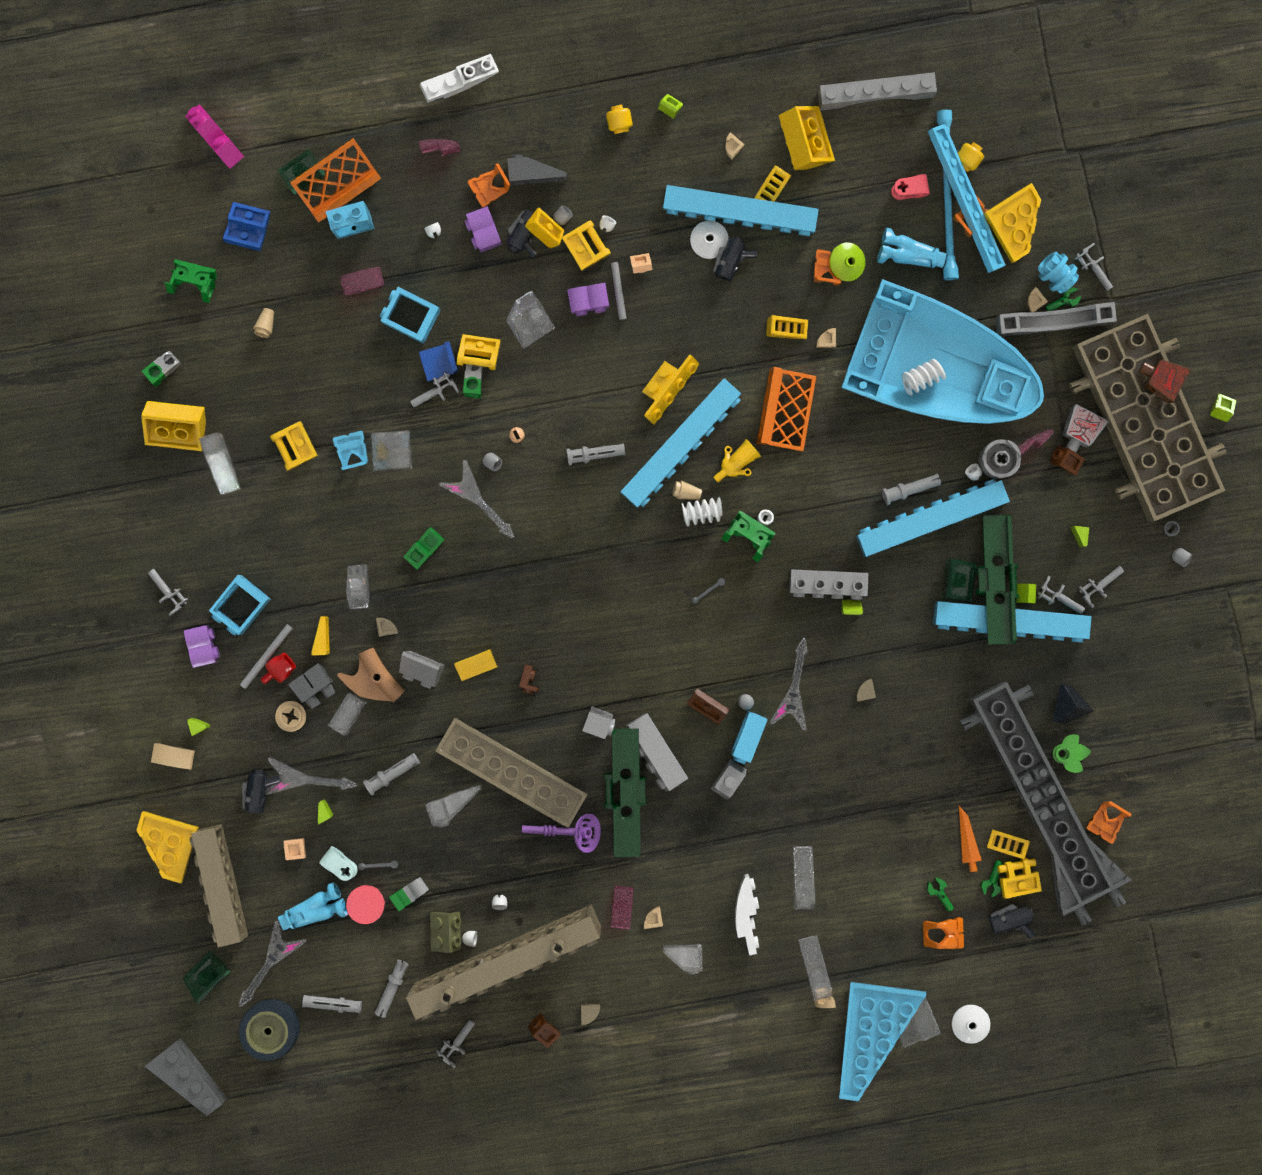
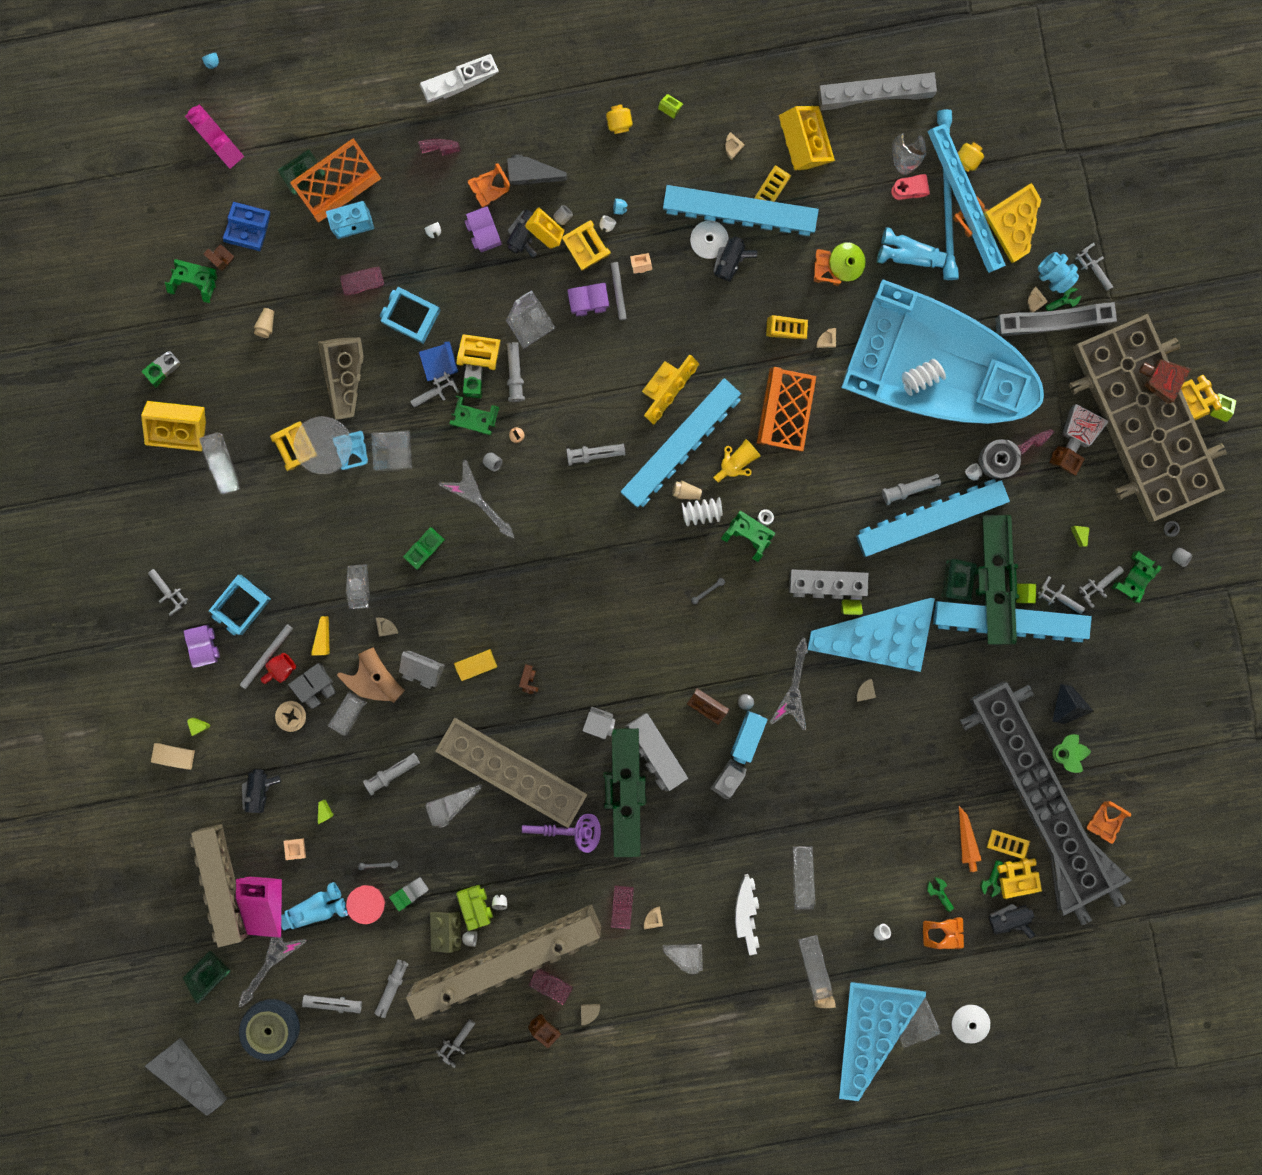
yellow plate [137,811,199,883] -> none
clear piece [266,757,358,795] -> none
light aqua piece [319,846,358,881] -> none
none -> medium azure hinge [202,53,219,69]
none -> reddish brown bracket [204,245,234,271]
none -> dark pink slope [236,877,282,938]
none -> clear tile [294,416,352,474]
none -> dark tan wedge [318,337,364,420]
none -> green piece [449,396,500,436]
none -> lime brick [456,885,493,931]
none -> light grey pin [507,342,525,402]
none -> clear pink slope [529,969,574,1005]
none -> medium azure hinge [613,199,628,215]
none -> medium azure wing [807,598,935,672]
none -> white hinge [874,924,891,941]
none -> clear piece [892,133,926,175]
none -> green piece [1111,551,1162,603]
none -> yellow plate [1181,375,1222,420]

